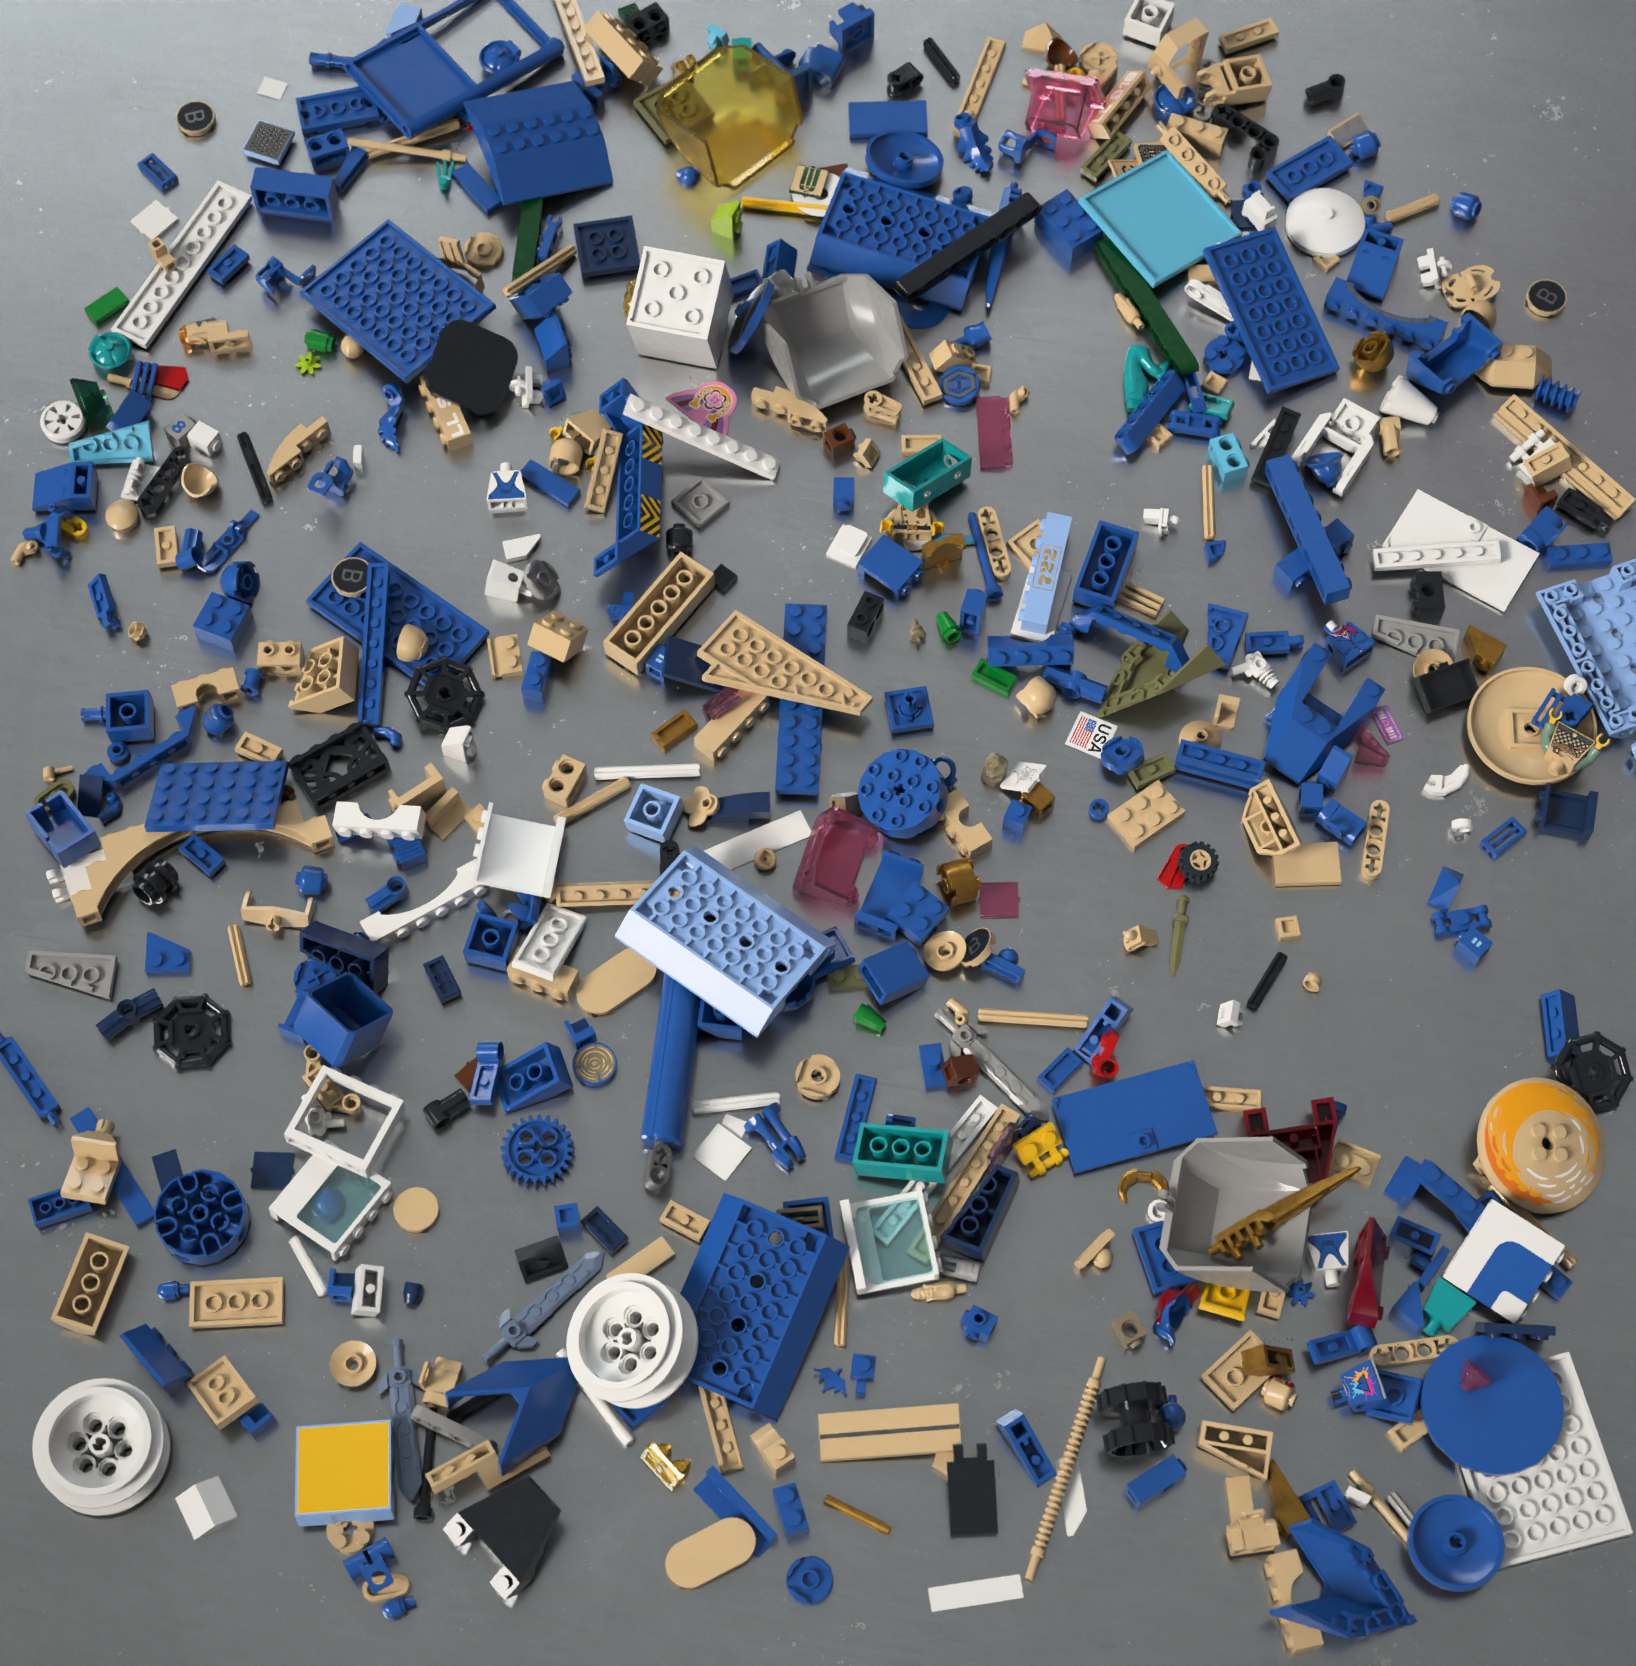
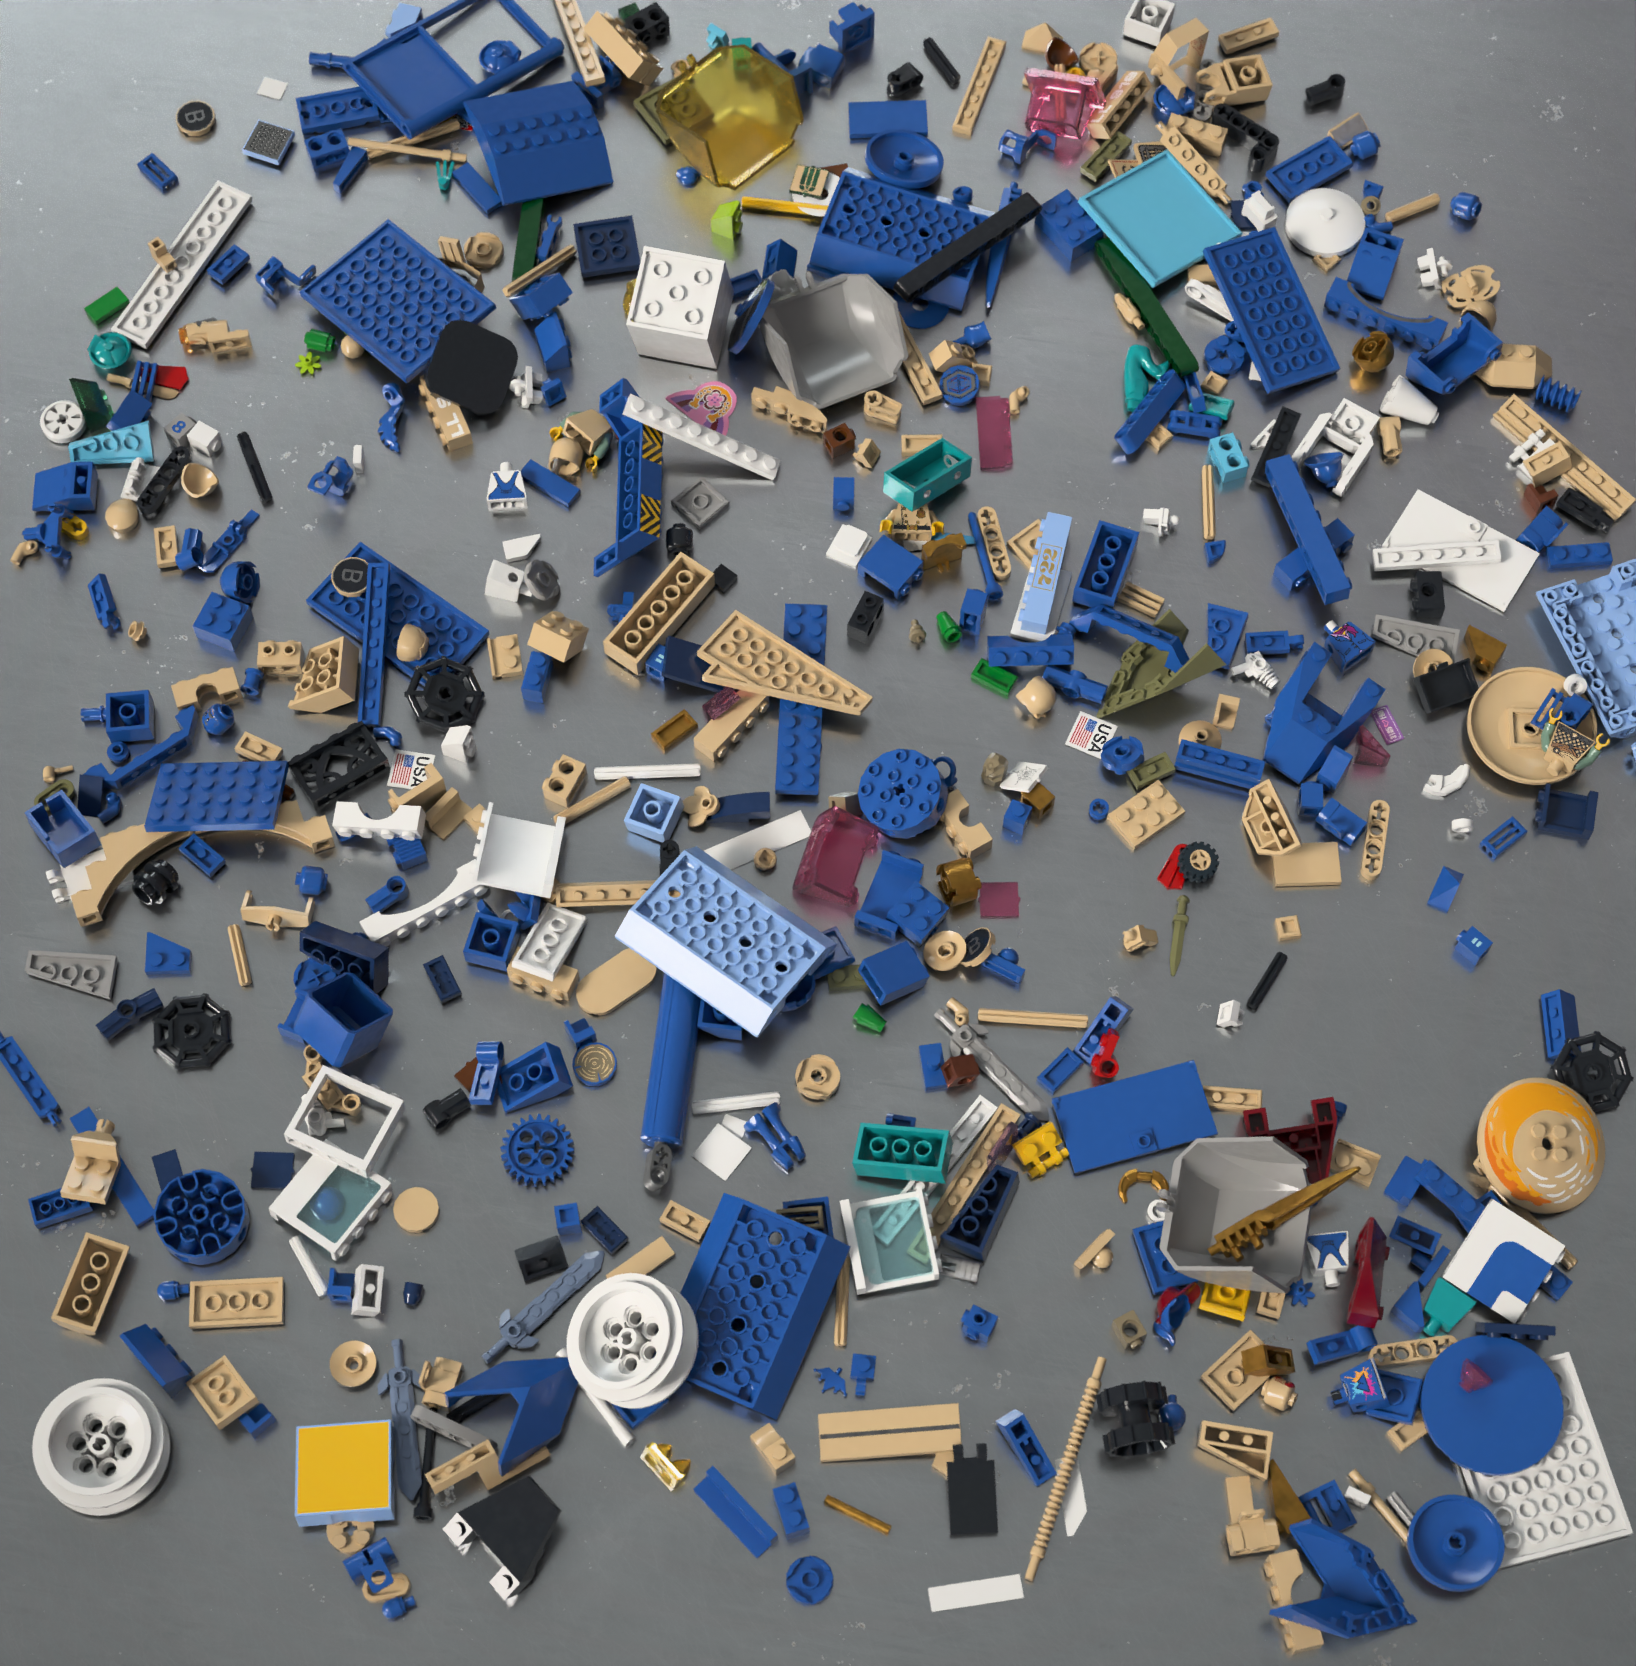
white piece [131,200,179,240] -> none
white slope [175,1476,239,1541] -> none
blue brick [250,167,339,220] -> none
tan slope [267,416,330,486] -> none
tan tile [584,428,624,513] -> none
tan tile [665,1517,756,1589] -> none
tan tile [698,1386,744,1475] -> none
blue tile [835,1074,877,1163] -> none
blue plate [884,686,934,734] -> none
tan piece [911,1281,966,1302] -> none
blue plant [954,113,994,172] -> none
blue brick [1125,1454,1187,1509] -> none
tan hinge [1303,972,1322,992] -> none
blue plate [1432,905,1492,937] -> none
black tile [1526,279,1567,317] -> none
none -> sticker [387,749,435,789]

